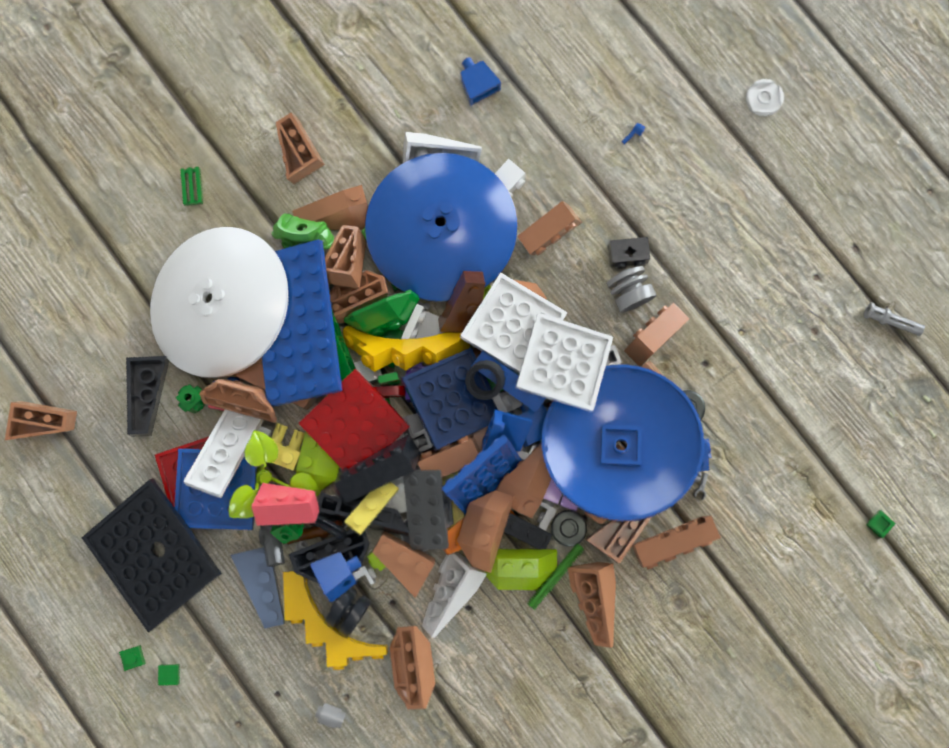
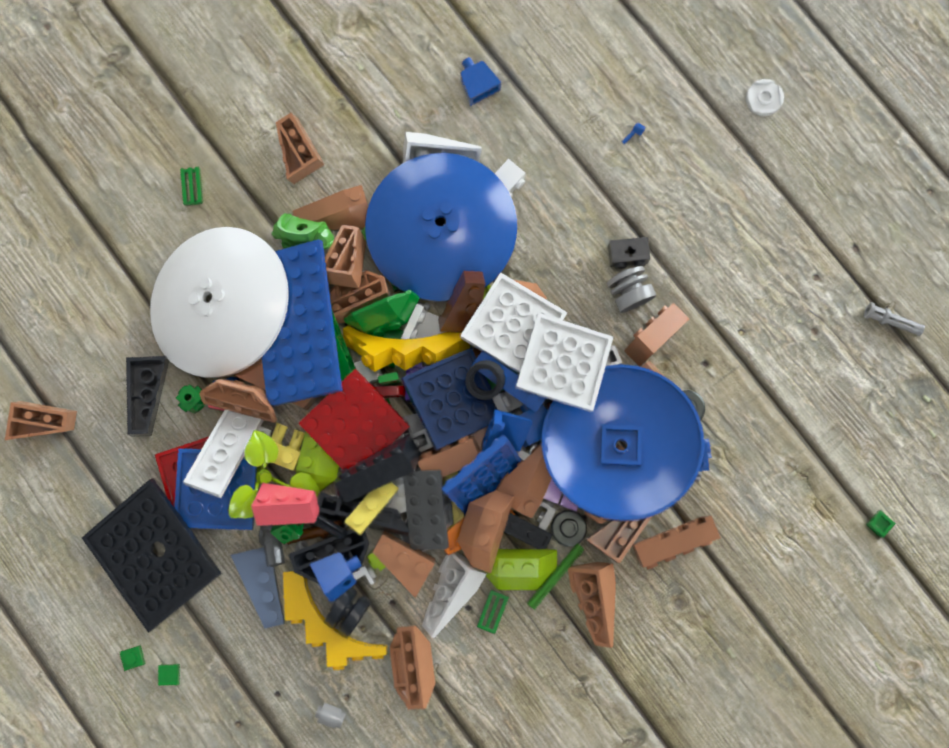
nougat wedge [517,201,582,256] -> none
light grey hand [693,473,708,500] -> none
none -> green tile [477,590,509,634]

